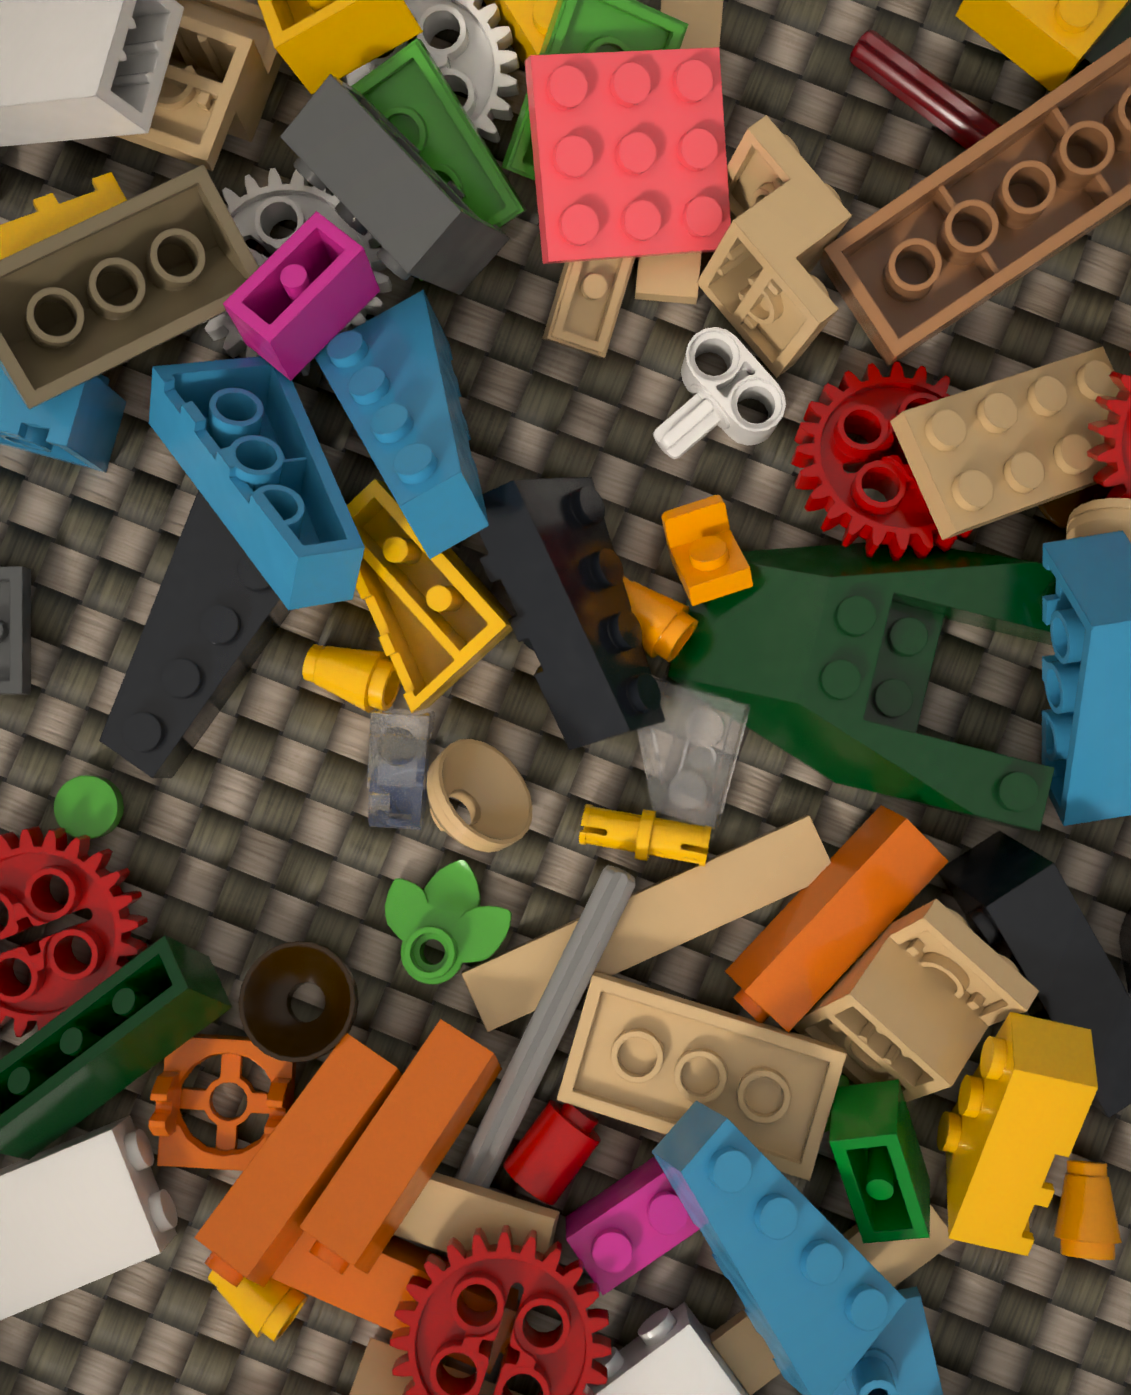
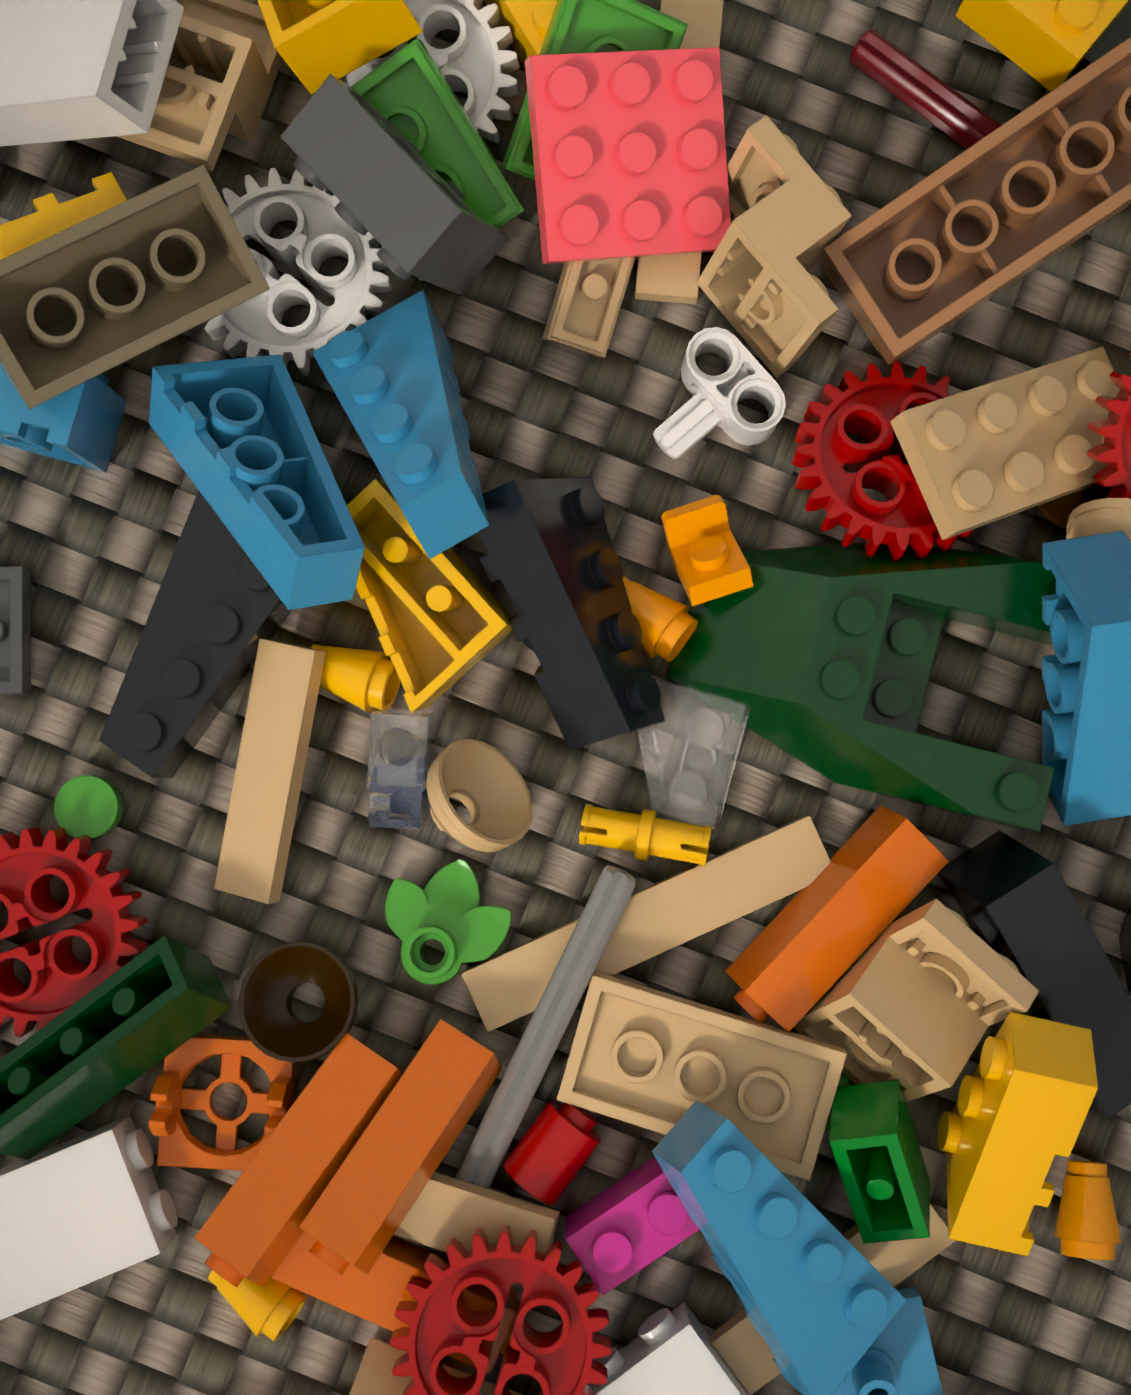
dark pink brick [223,211,380,381] -> none
none -> tan tile [214,639,326,904]

